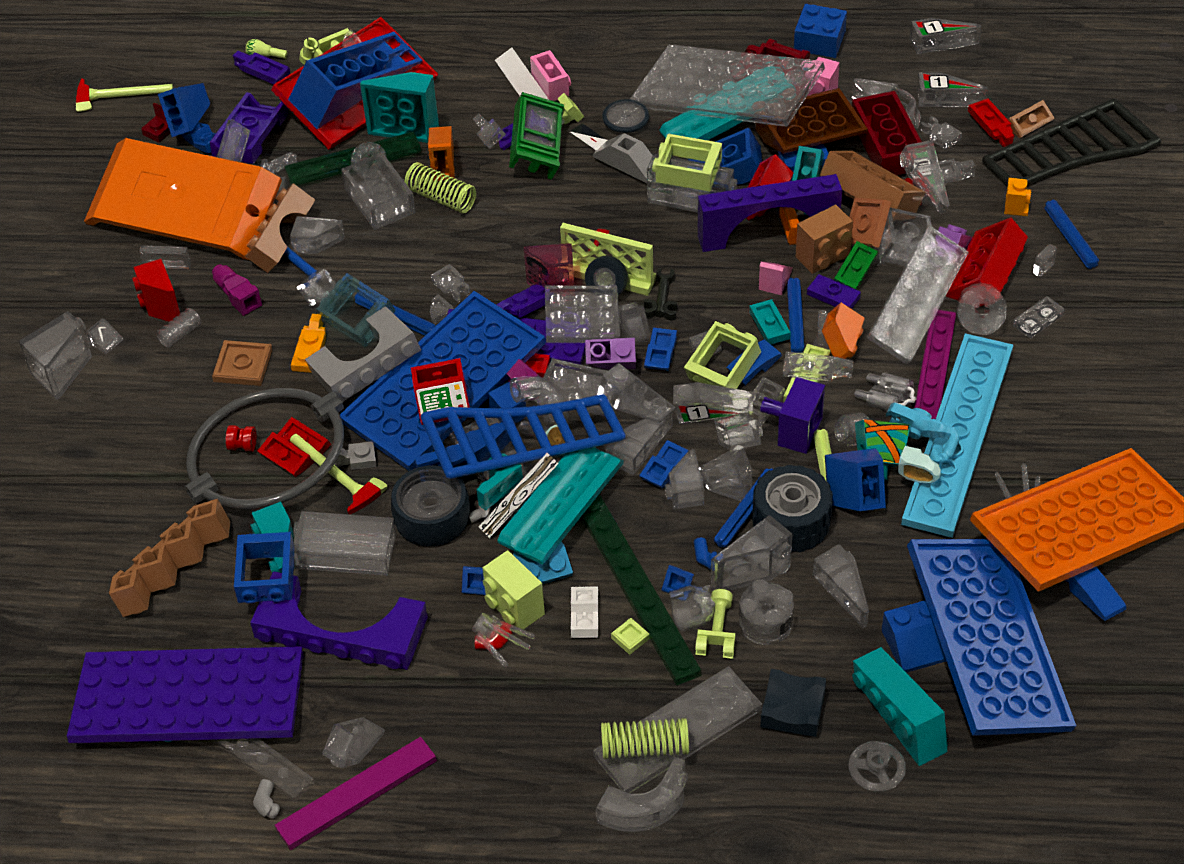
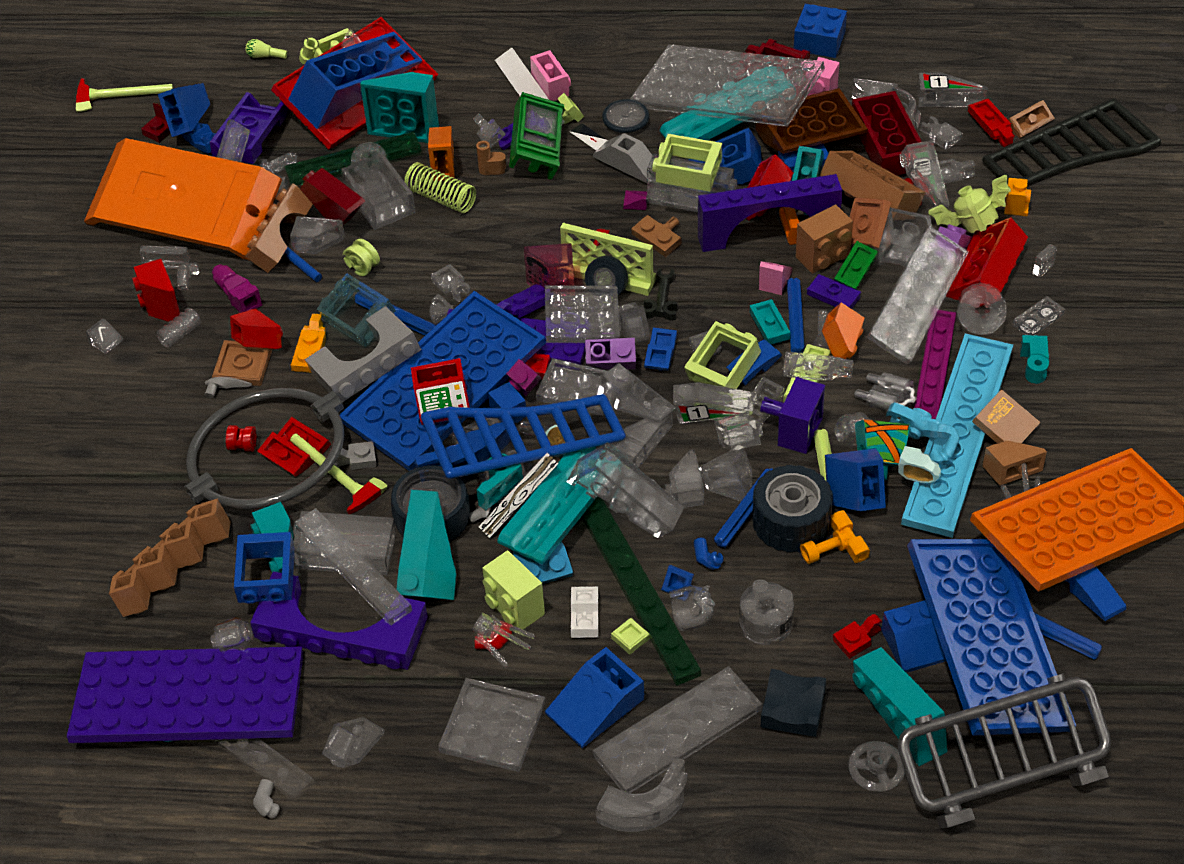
clear slope [19,311,92,400] -> none
dark purple hinge [233,51,290,84] -> none
magenta tile [275,737,437,850] -> none
clear brick [297,268,339,306] -> none
blue slope [462,566,486,595] -> none
clear cylinder [510,376,569,423] -> none
yellowish green piece [601,718,689,760] -> none
blue slope [639,440,690,489] -> none
yellowish green bar [695,589,735,658] -> none
clear slope [711,515,792,592] -> none
clear slope [813,544,869,628] -> none
clear slope [909,18,981,54] -> none
blue axle [1045,199,1099,269] -> none
none -> clear arm [177,261,199,290]
none -> light grey bar [205,377,252,398]
none -> clear head [211,617,254,654]
none -> red slope [230,309,283,349]
none -> clear plate [295,508,412,626]
none -> dark red slope [300,168,365,231]
none -> yellowish green wheel [343,239,380,276]
none -> teal wedge [396,490,457,600]
none -> clear plate [438,678,545,772]
none -> medium nougat piece [476,141,507,175]
none -> blue slope [545,647,644,748]
none -> clear wedge [566,442,684,538]
none -> magenta slope [623,190,648,210]
none -> medium nougat plate [631,215,682,257]
none -> light orange bar [800,510,870,564]
none -> red plate [833,614,882,659]
none -> flat silver bar [898,673,1111,828]
none -> yellowish green helmet [928,175,1011,233]
none -> medium nougat tile [972,389,1040,443]
none -> medium nougat slope [982,440,1047,485]
none -> teal leg [1020,335,1049,384]
none -> blue axle [1034,613,1102,659]

